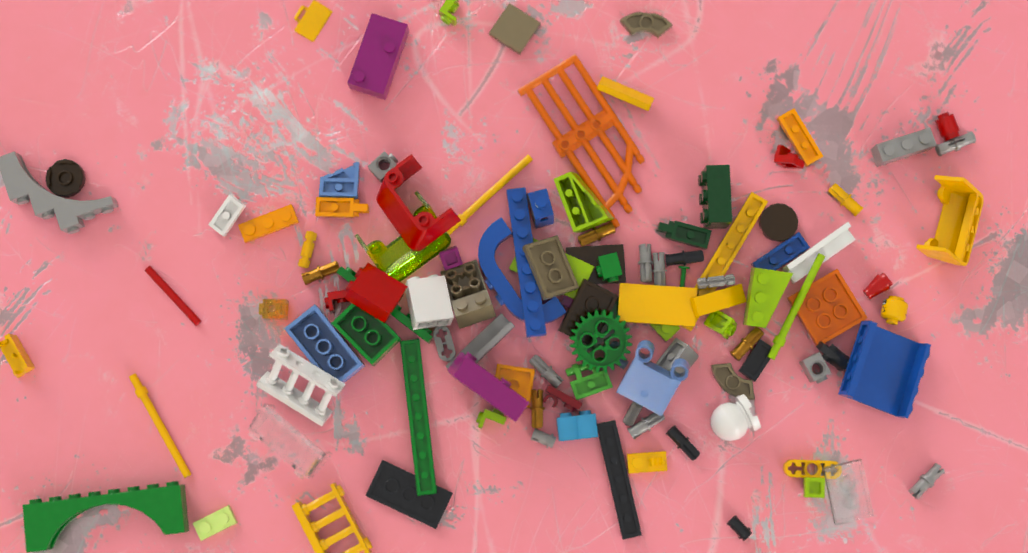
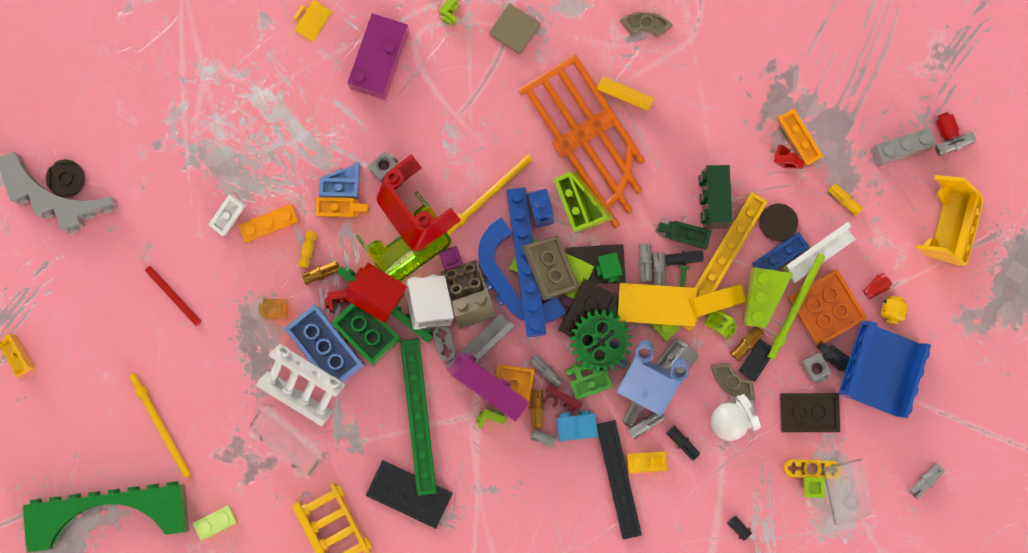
pearl gold axle [578,222,616,246] -> none
light grey axle [697,274,735,289] -> none
none -> dark brown tile [780,393,840,432]

